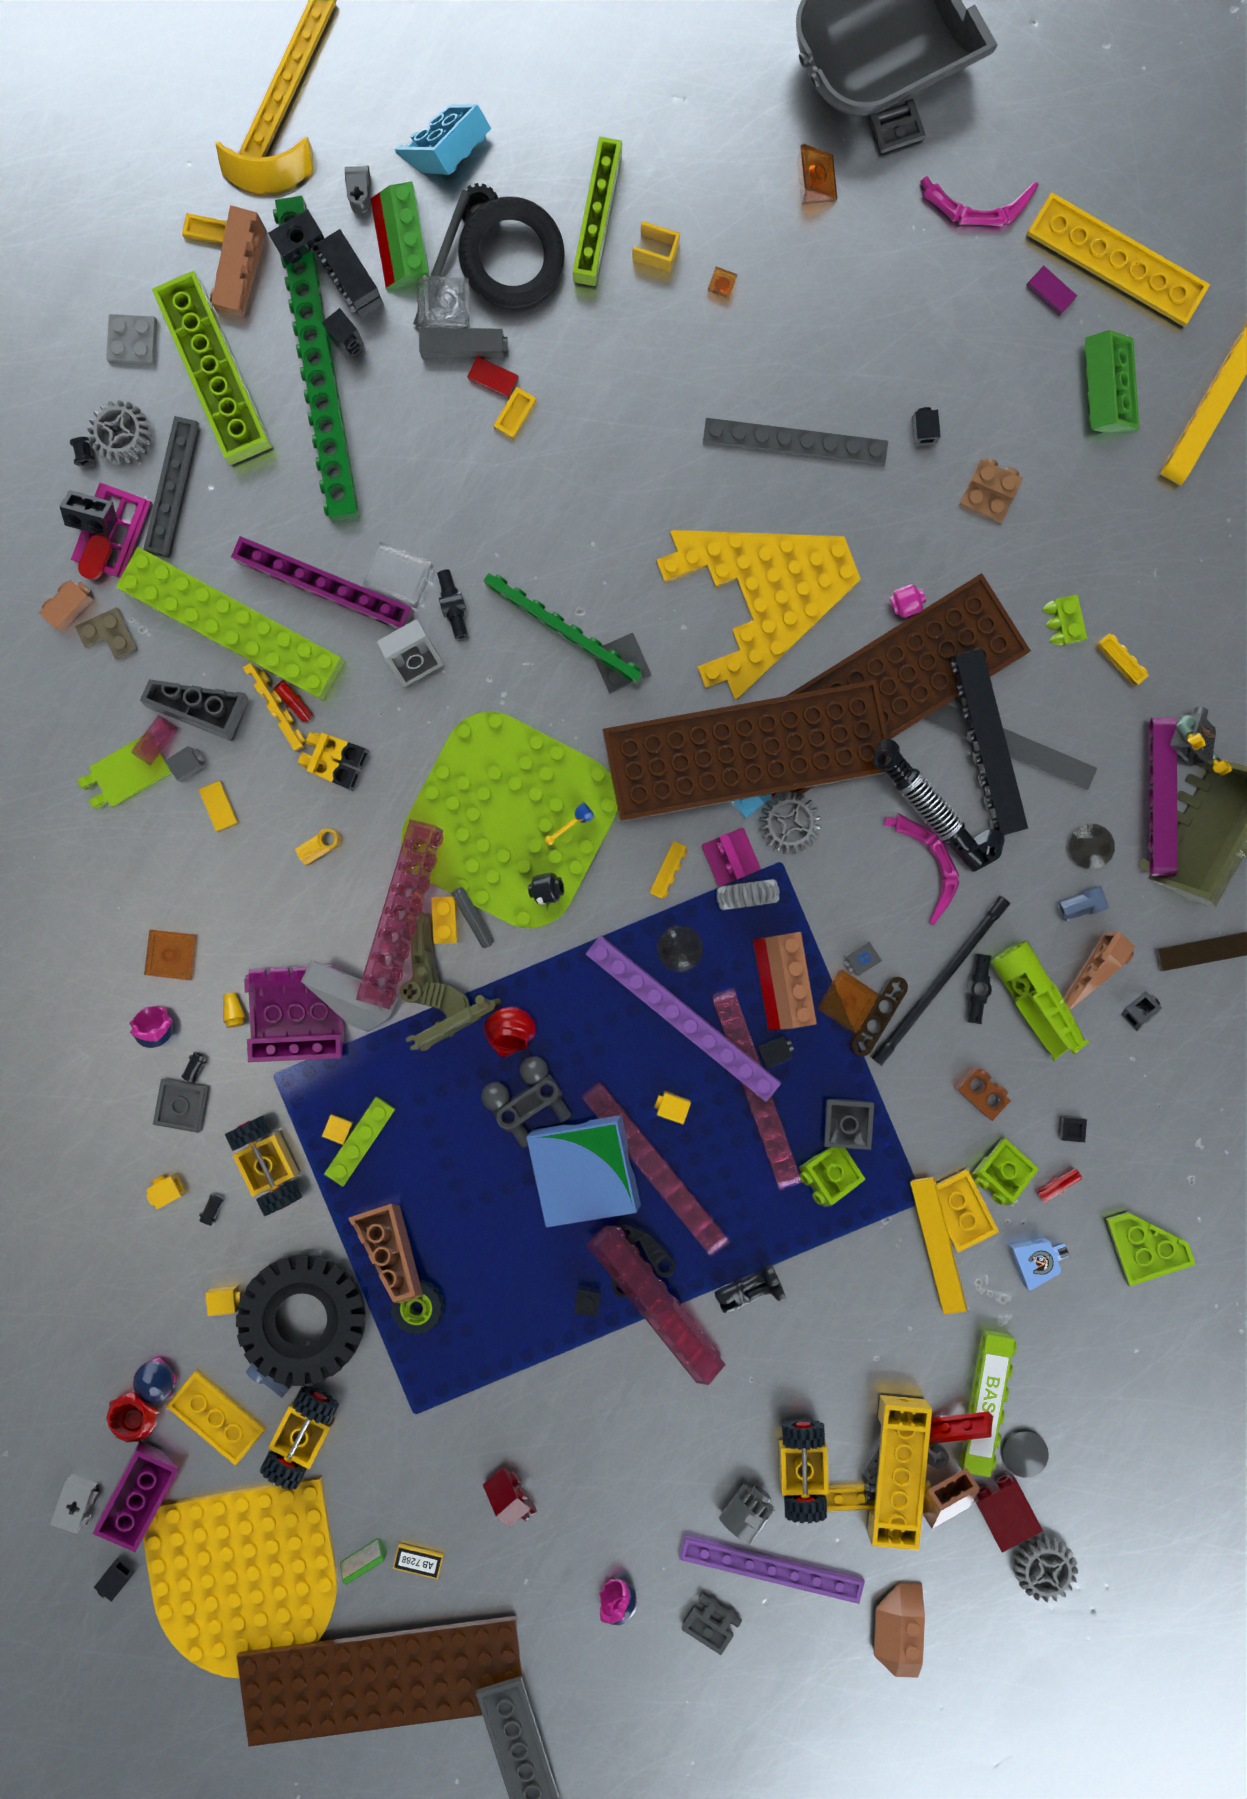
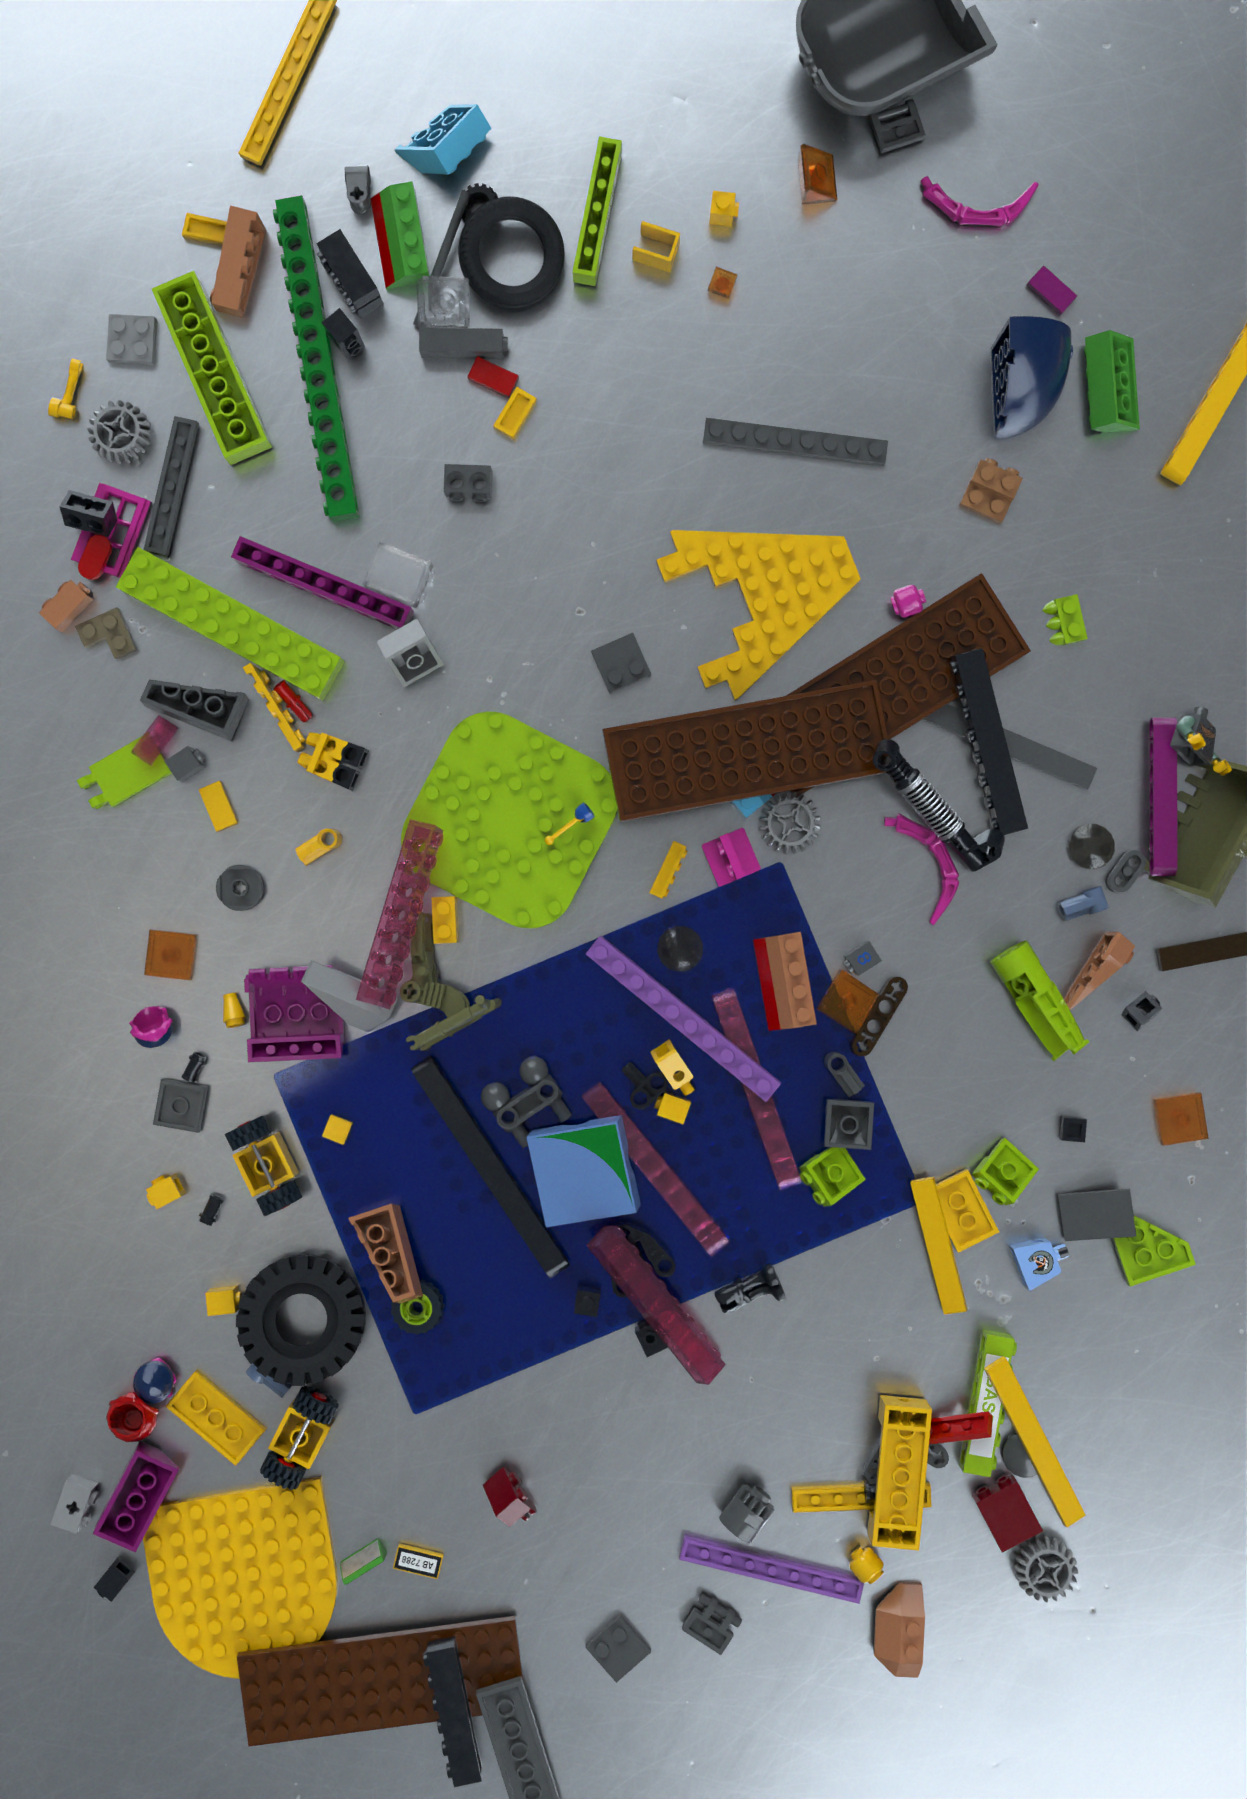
black bush [70,437,95,466] -> none
yellow windscreen [215,137,313,196] -> none
black brick [268,209,324,265] -> none
lime plate [324,1096,395,1187] -> none
black pin [437,569,468,640] -> none
dark grey axle [452,887,494,948] -> none
red helmet [483,1007,536,1057] -> none
green plate [484,573,642,686] -> none
black head [528,873,564,905] -> none
dark pink hair [599,1579,637,1626] -> none
light grey gear [717,879,780,910] -> none
black brick [757,1035,794,1069] -> none
brick [778,1419,829,1524] -> none
black piece [871,895,1011,1066] -> none
black brick [912,407,941,445] -> none
dark orange brick [923,1468,980,1529] -> none
dark orange brick [954,1067,1011,1121] -> none
black pin [967,954,992,1024] -> none
yellow plate [1026,192,1211,327] -> none
red axle [1037,1169,1082,1204] -> none
yellow piece [1096,633,1149,687] -> none
none -> yellow brick [48,358,83,420]
none -> dark grey plate [216,865,264,911]
none -> black beam [411,1055,570,1279]
none -> black brick [423,1636,483,1787]
none -> dark grey brick [444,464,493,502]
none -> dark grey plate [586,1614,651,1683]
none -> black beam [621,1062,668,1110]
none -> black brick [635,1317,668,1357]
none -> yellow torso [651,1039,696,1096]
none -> yellow brick [709,191,739,227]
none -> dark grey piece [824,1051,865,1097]
none -> yellow head [849,1547,884,1584]
none -> yellow tile [984,1356,1086,1527]
none -> dark blue brick [991,316,1073,439]
none -> dark grey tile [1058,1189,1137,1241]
none -> dark grey plate [1107,850,1146,892]
none -> clear orange plate [1153,1092,1209,1146]

